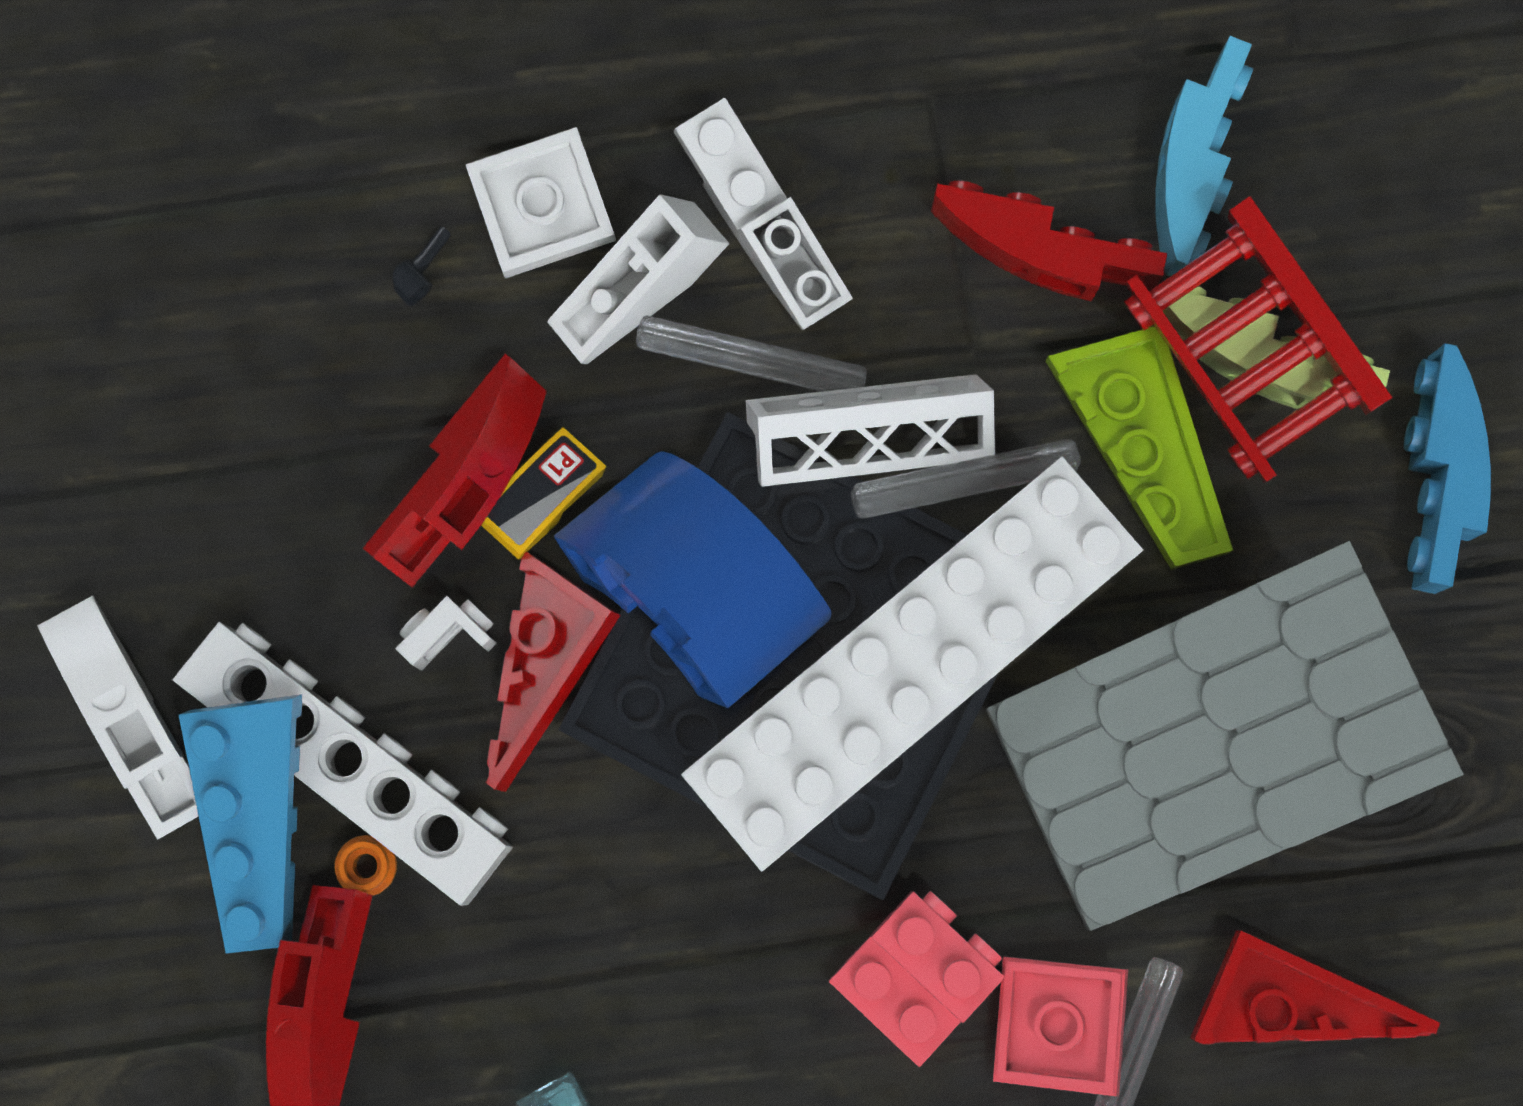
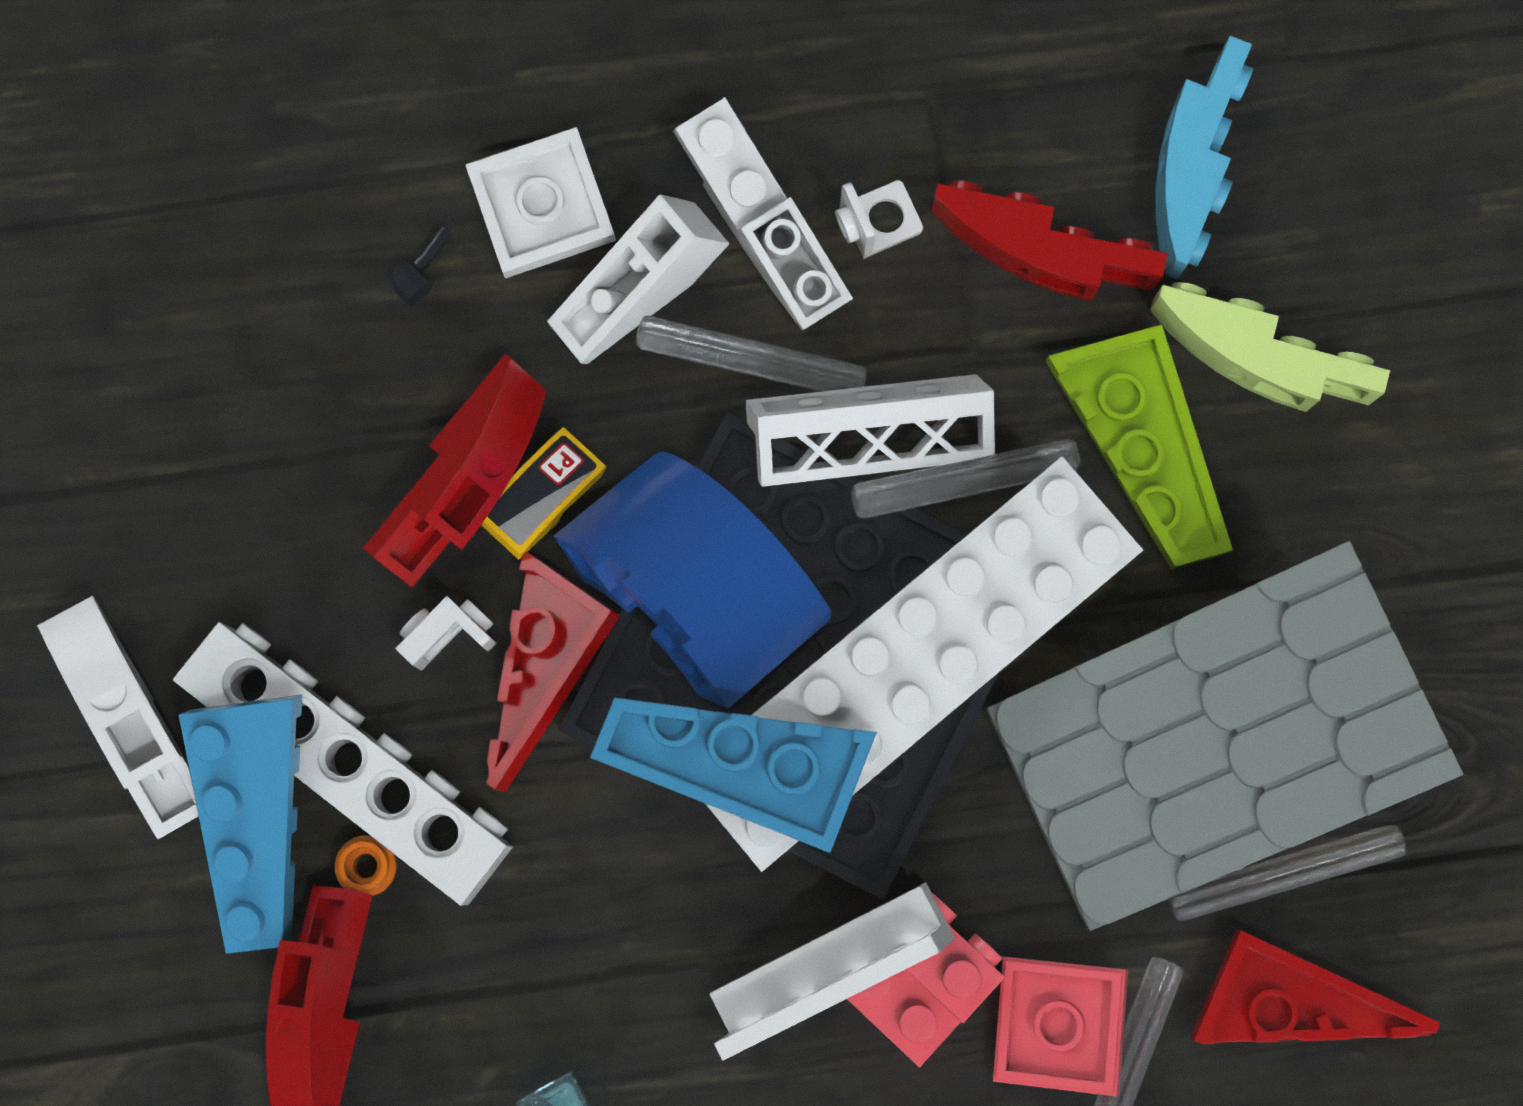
red fence [1124,196,1393,483] -> none
dark azure slope [1404,343,1491,594] -> none
none -> dark azure wing [590,698,877,853]
none -> white fence [710,882,955,1061]
none -> white bracket [835,180,923,259]
none -> clear axle [1169,825,1406,921]

